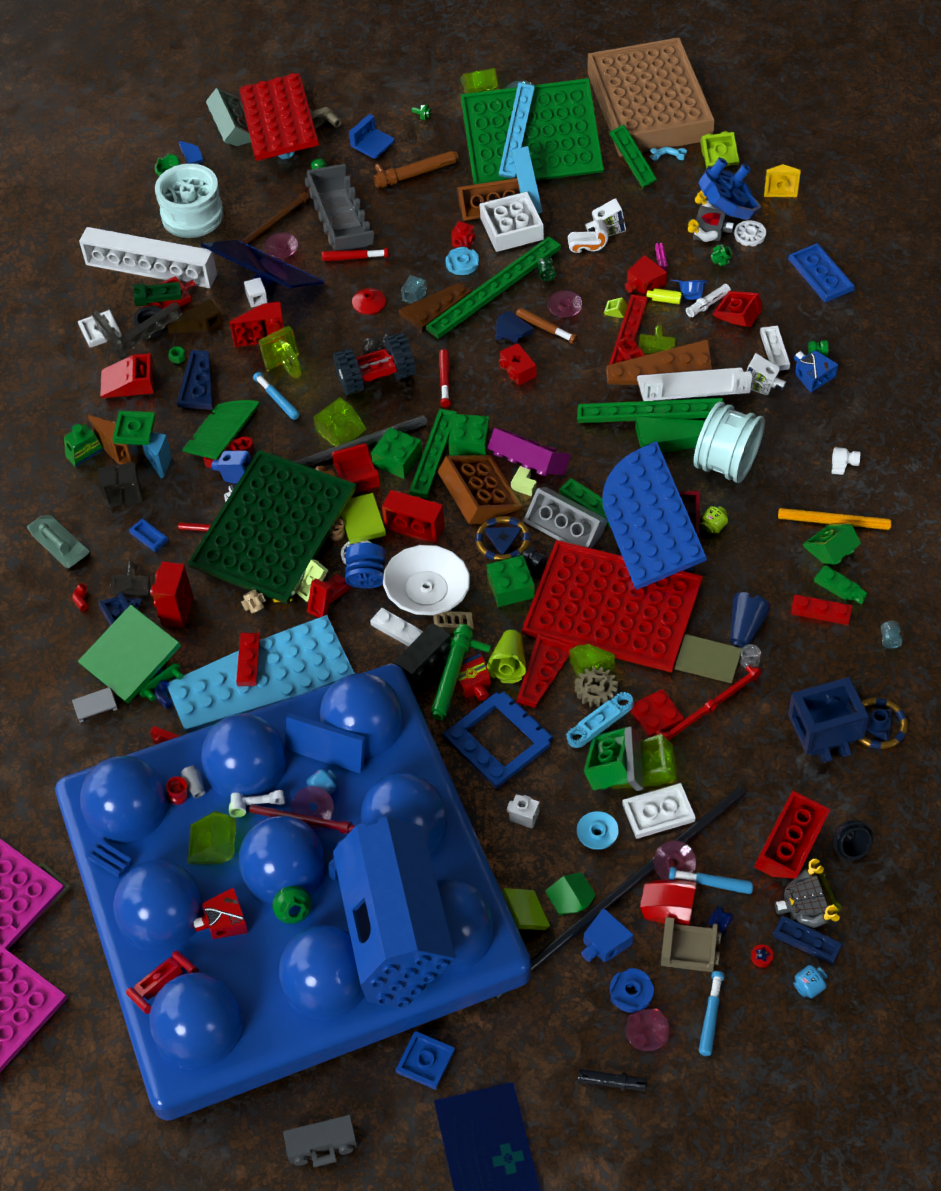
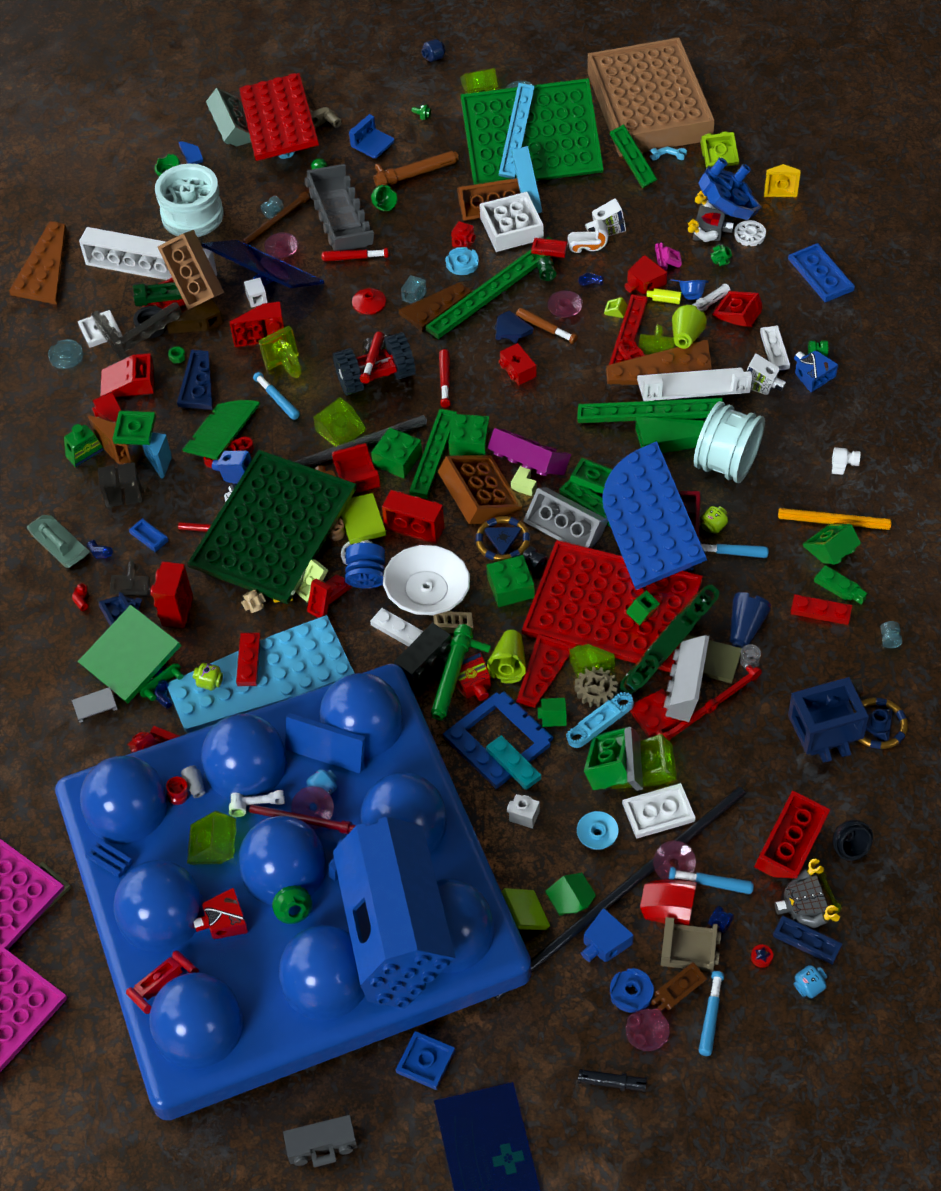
none -> dark orange wing [9,221,66,305]
none -> clear light blue tile [48,339,83,369]
none -> clear blue arm [87,540,113,558]
none -> red slope [92,393,121,422]
none -> red brick [127,732,158,753]
none -> medium nougat brick [158,230,224,310]
none -> lime head [193,663,223,691]
none -> clear light blue wheel [260,196,284,218]
none -> red piece [360,332,385,383]
none -> green hair [371,185,397,211]
none -> dark blue head [421,39,446,62]
none -> teal plate [486,735,541,790]
none -> red tile [531,238,568,258]
none -> green brick [538,698,567,727]
none -> green plate [570,458,613,494]
none -> clear blue arm [579,273,604,286]
none -> dark green piece [619,585,719,694]
none -> green brick [626,590,660,626]
none -> reddish brown hinge [651,962,707,1012]
none -> dark pink tile [663,247,682,268]
none -> light grey slope [664,635,709,722]
none -> lime cone [672,305,707,349]
none -> dark azure piece [701,544,769,558]

